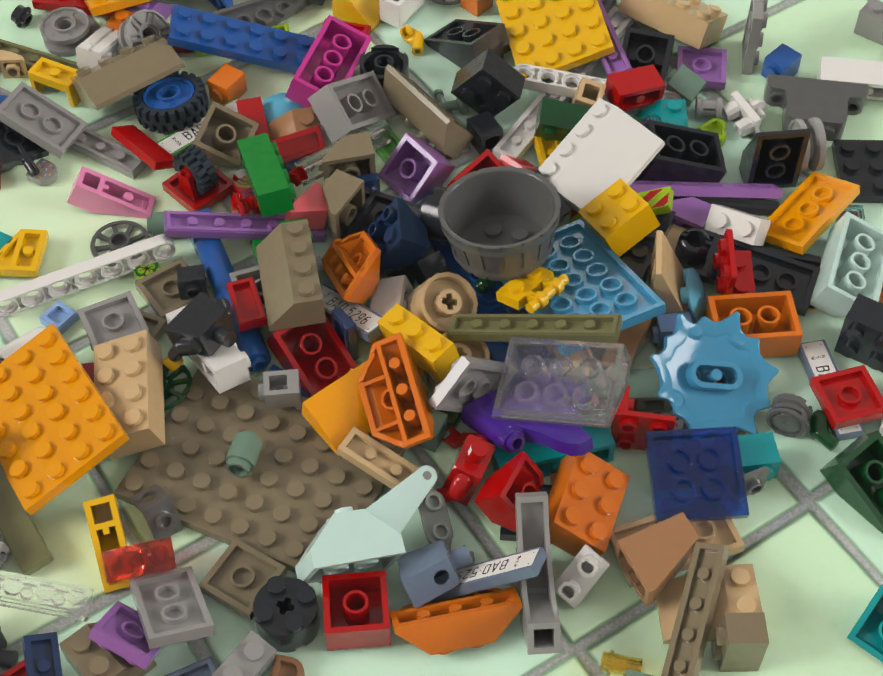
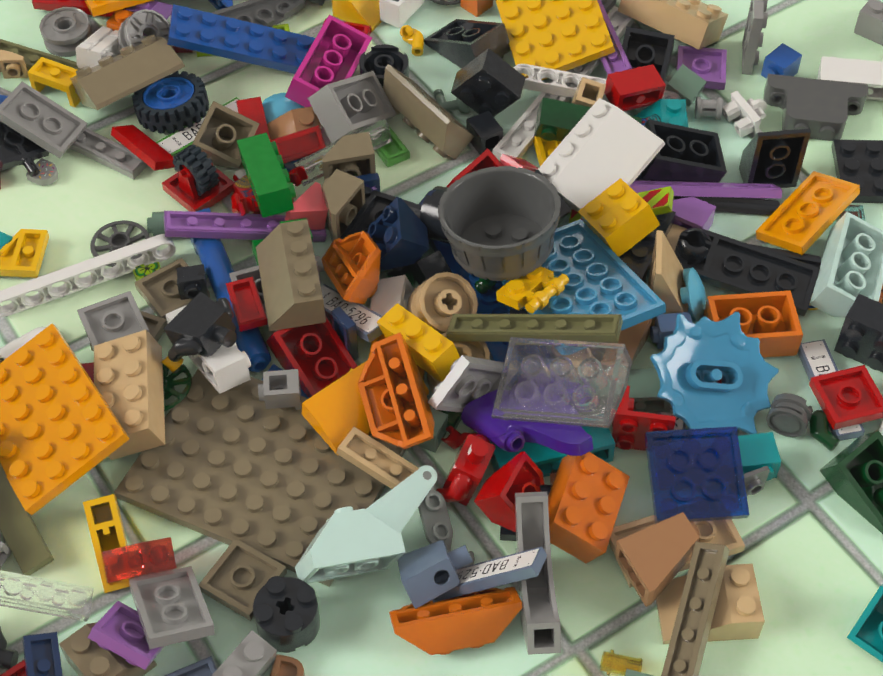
black plate [11,5,33,27] -> none
light blue tile [39,300,80,335] -> none
bright pink slope [66,166,156,219] -> none
flat silver bracket [130,484,183,543] -> none
orange brick [207,63,247,105] -> none
sand green brick [225,431,263,477] -> none
red brick [322,570,391,651] -> none
medium lavender slope [378,133,455,203] -> none
white hips [554,544,611,609] -> none
lime tile [696,118,727,147] -> none
white brick [704,204,771,246] -> none
dark tan brick [711,612,769,672] -> none
red bracket [713,229,756,295] -> none
light grey wheel [788,117,827,173] -> none

